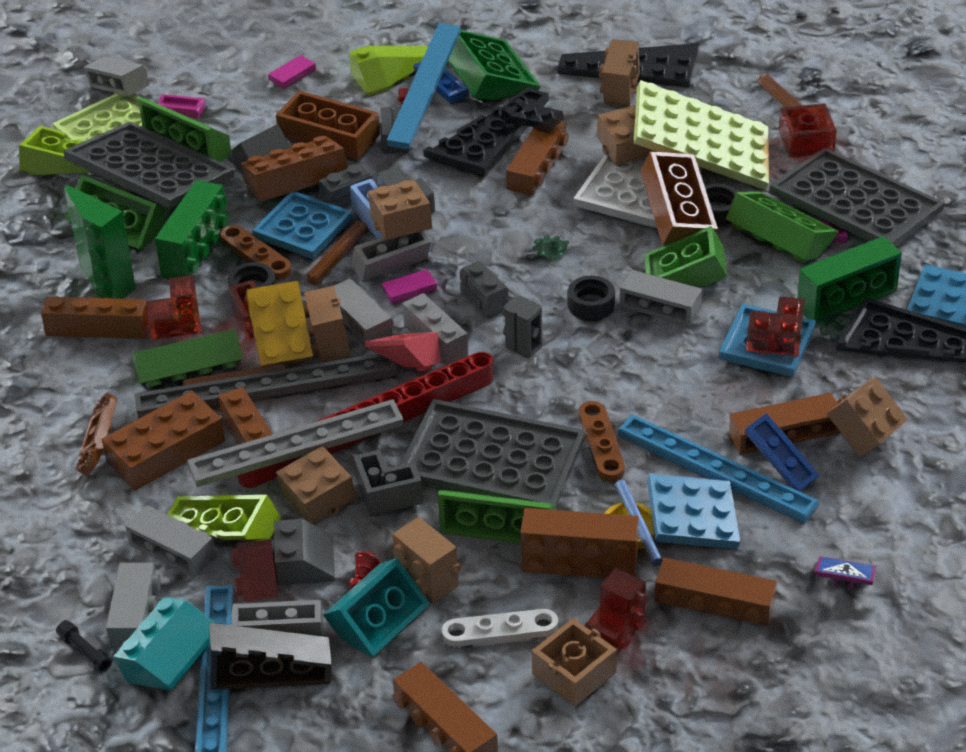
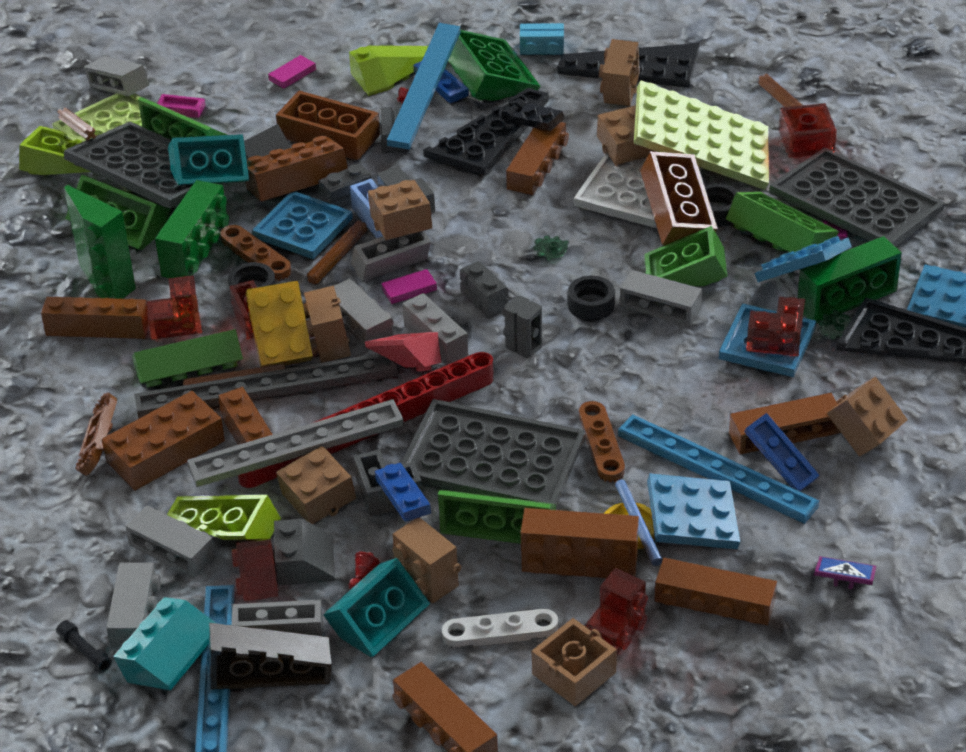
none -> axle [57,107,97,141]
none -> teal slope [168,134,249,186]
none -> blue plate [375,463,431,522]
none -> medium azure brick [520,23,564,55]
none -> dark azure plate [754,236,852,283]

